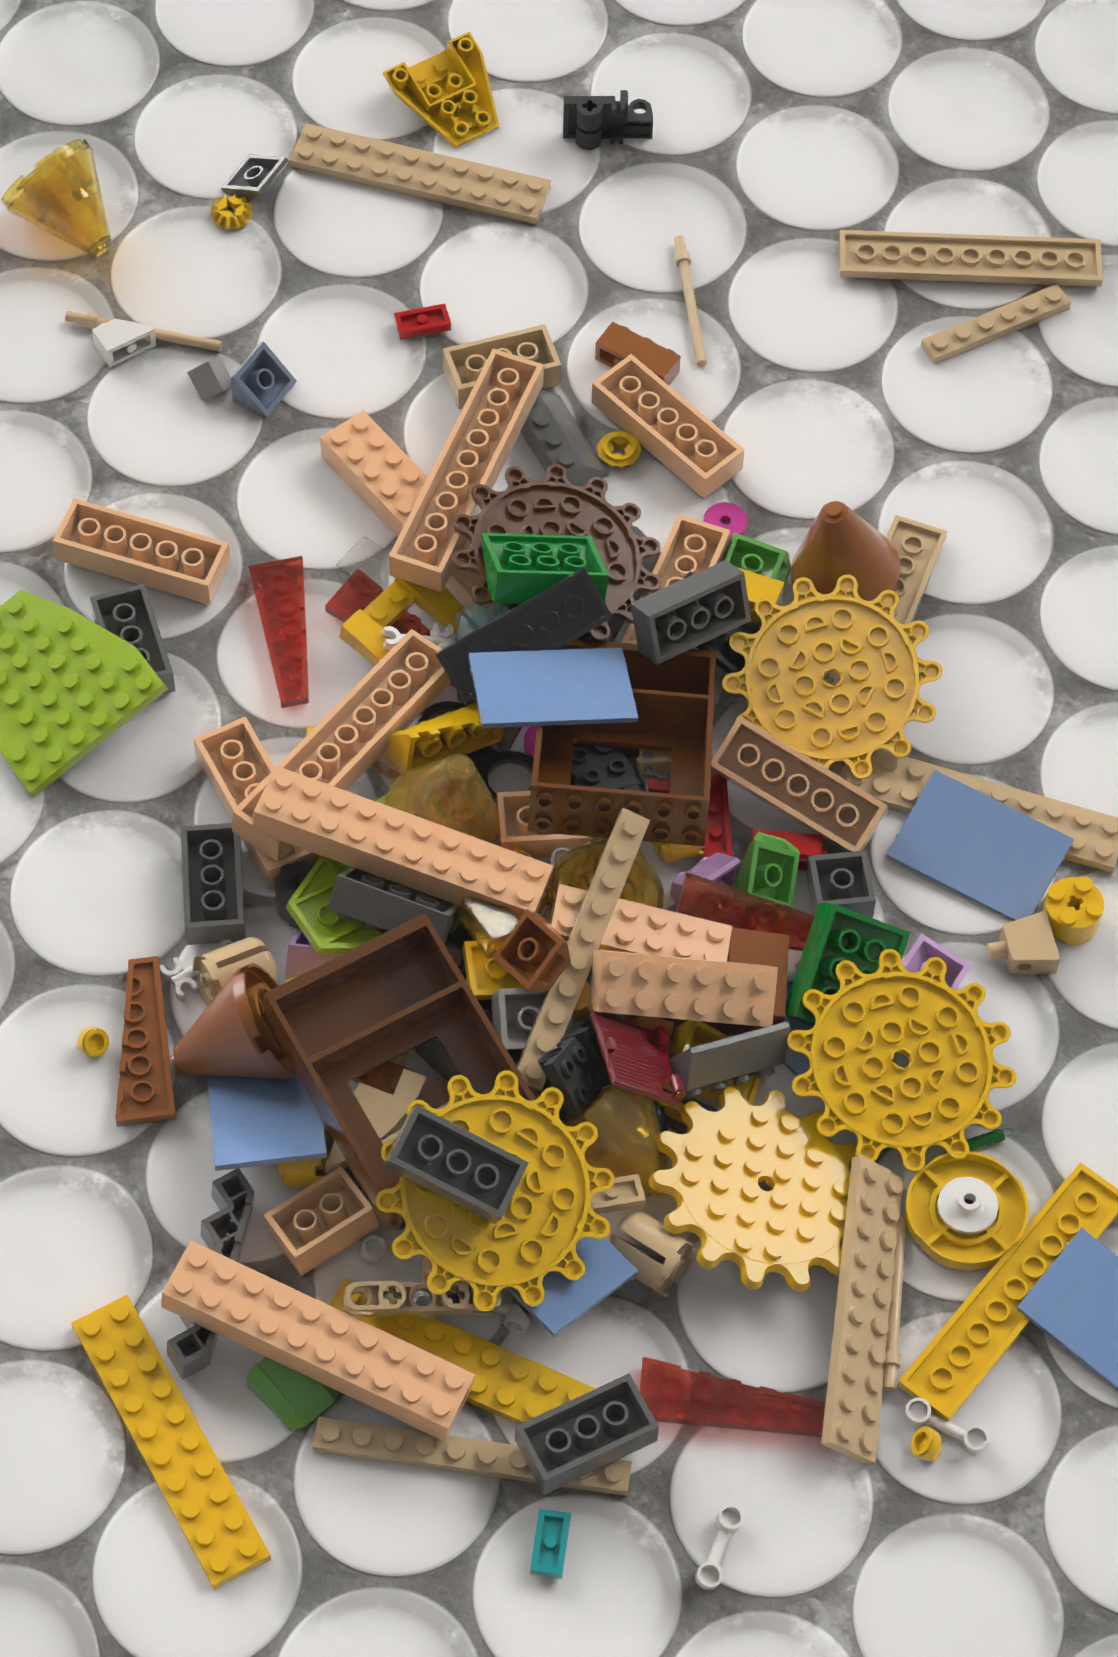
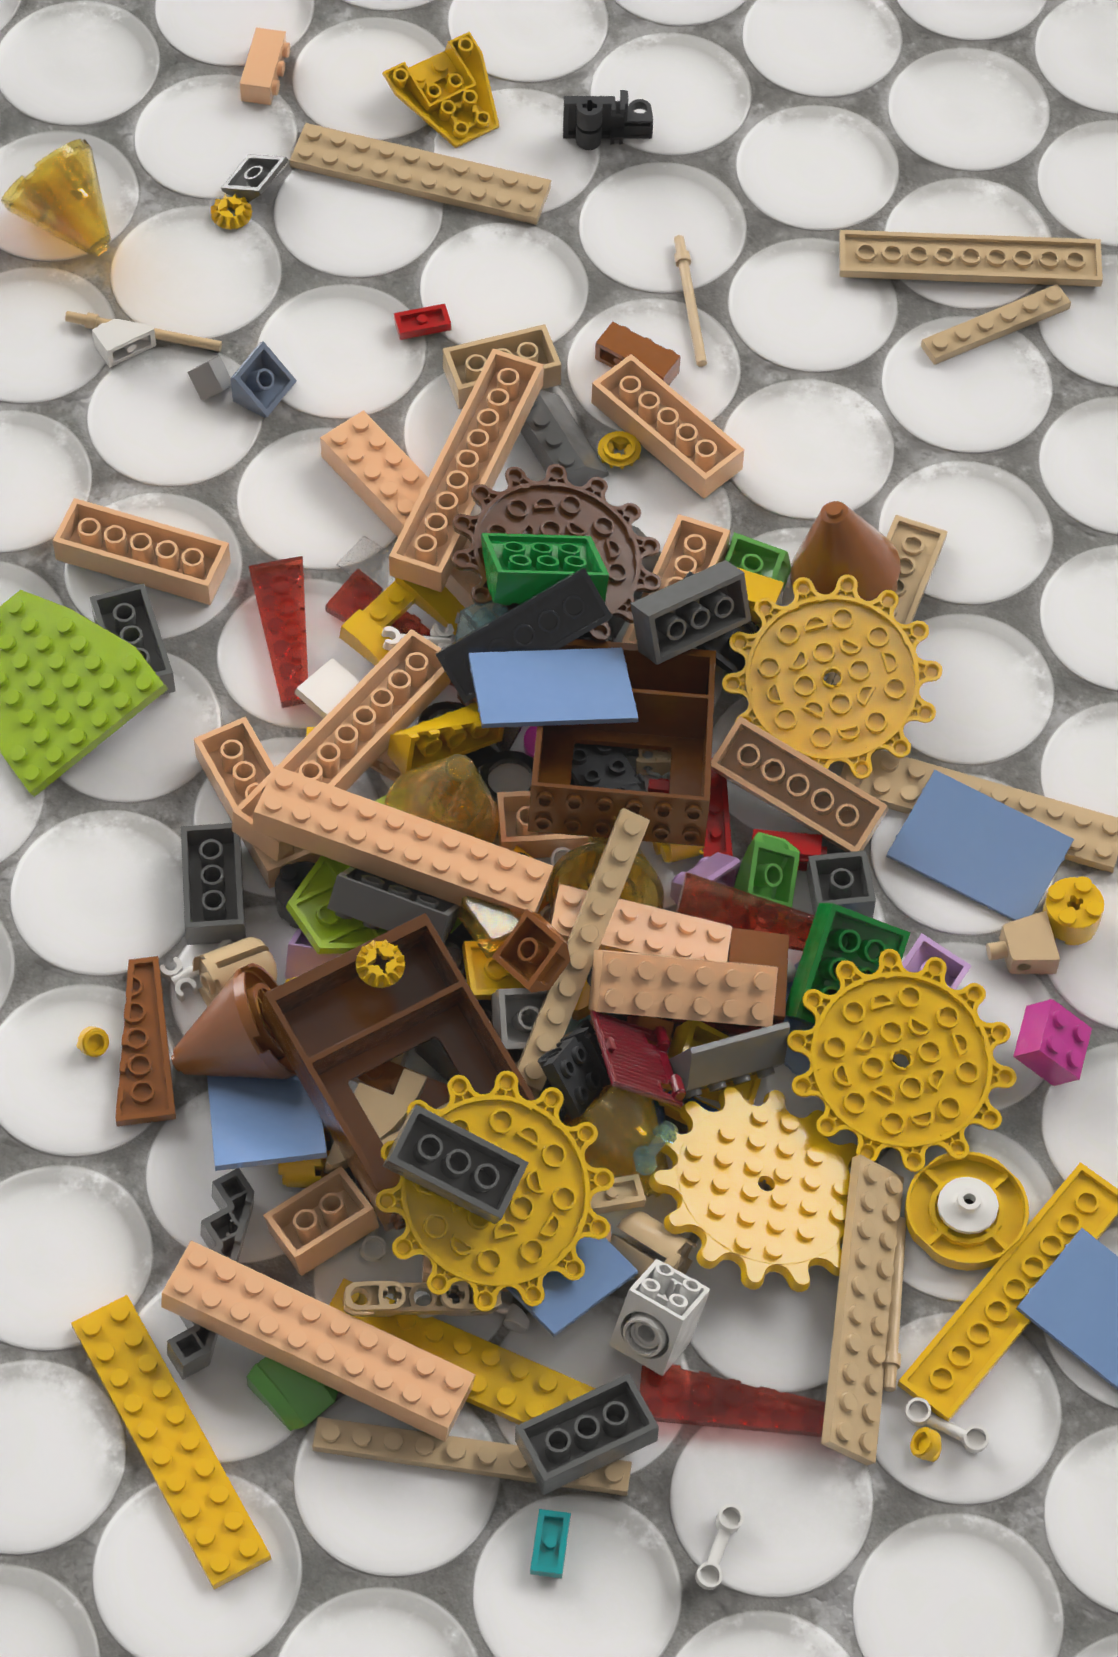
dark pink piece [703,502,747,544] -> none
green piece [942,1128,1014,1155] -> none
none -> light nougat brick [240,27,290,105]
none -> white tile [294,657,360,719]
none -> yellow gear [356,940,405,988]
none -> white brick [609,1259,711,1376]
none -> clear light blue bar [633,1121,678,1175]
none -> dark pink brick [1013,999,1092,1086]

